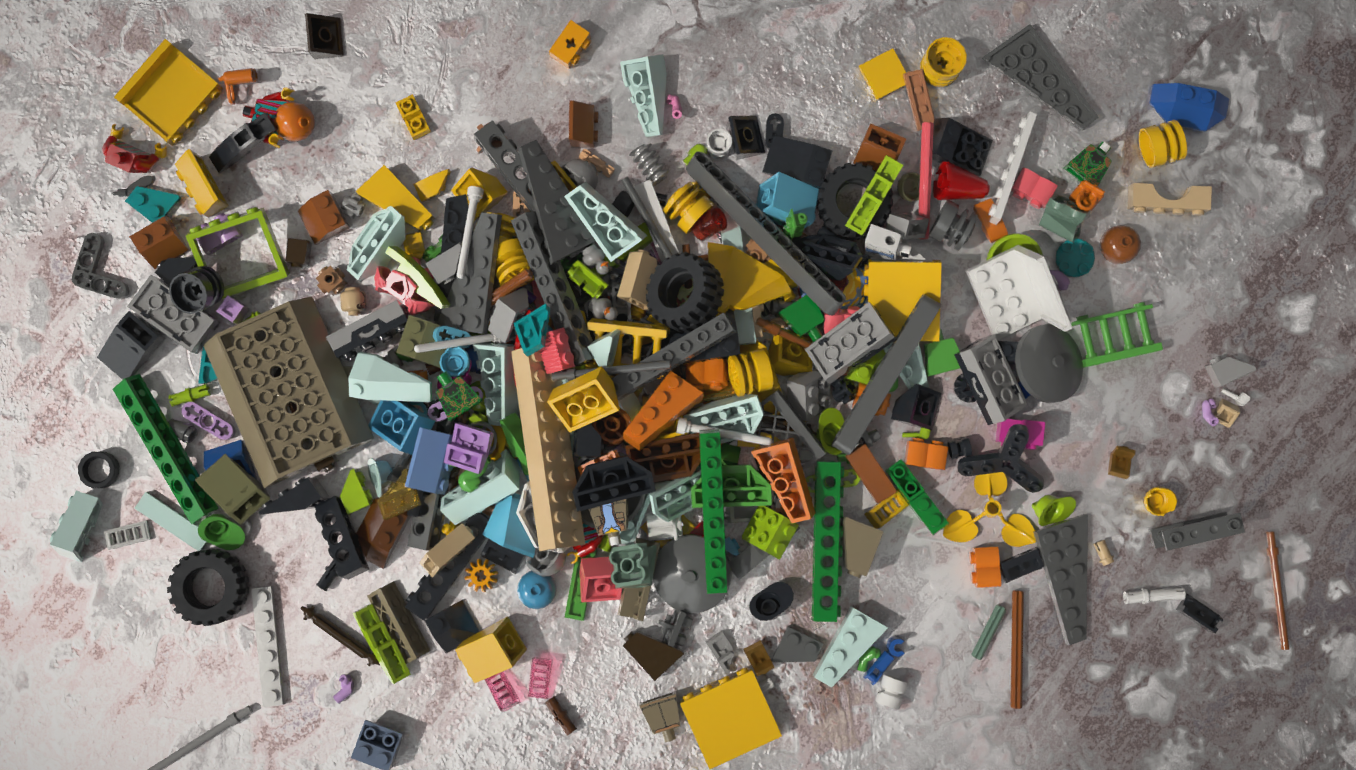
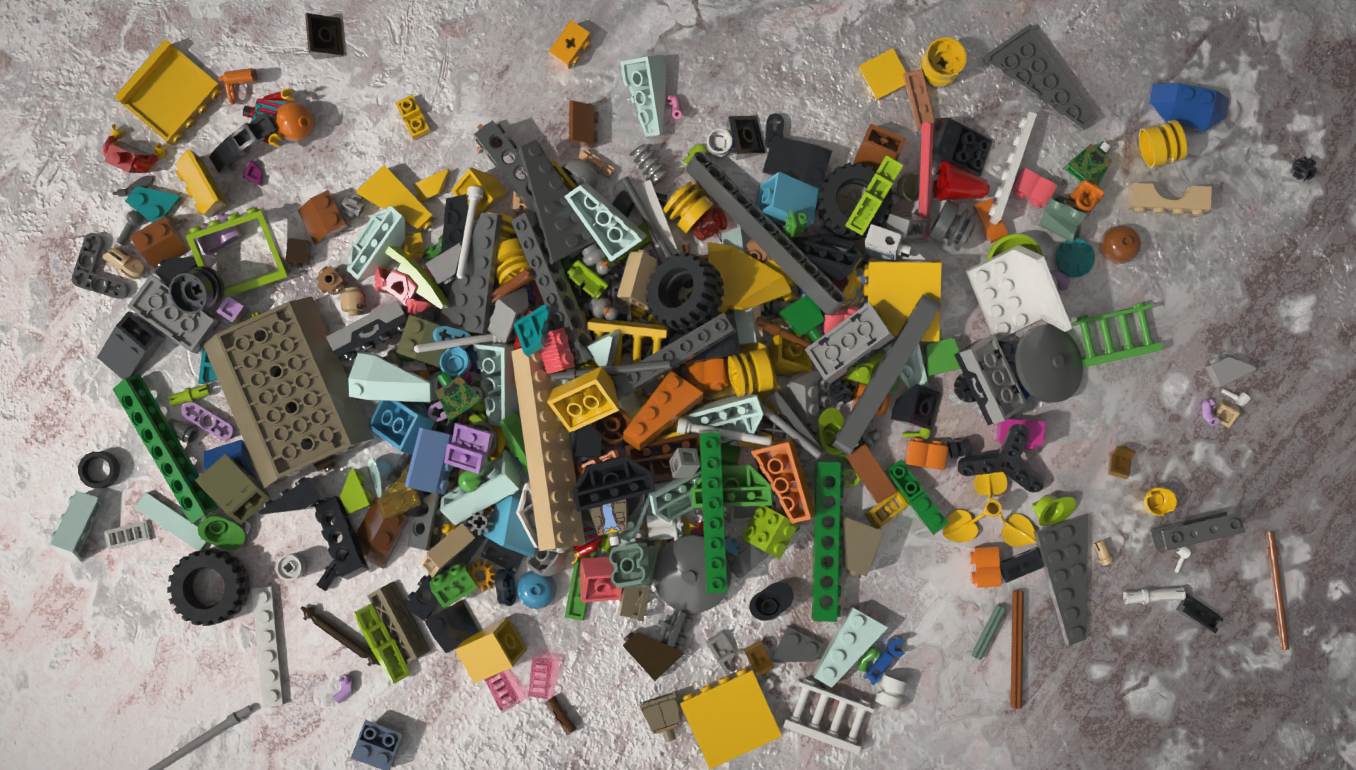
none -> tan arm [102,244,145,280]
none -> dark grey bar [116,210,142,245]
none -> magenta tile [242,160,263,186]
none -> white wheel [276,553,308,581]
none -> bright green bracket [429,562,478,608]
none -> light grey gear [468,510,494,536]
none -> black beam [495,569,516,606]
none -> light grey brick [669,448,700,479]
none -> light grey bar [760,401,822,458]
none -> white fence [782,678,874,755]
none -> white hand [1174,546,1191,573]
none -> black gear [1292,156,1317,182]

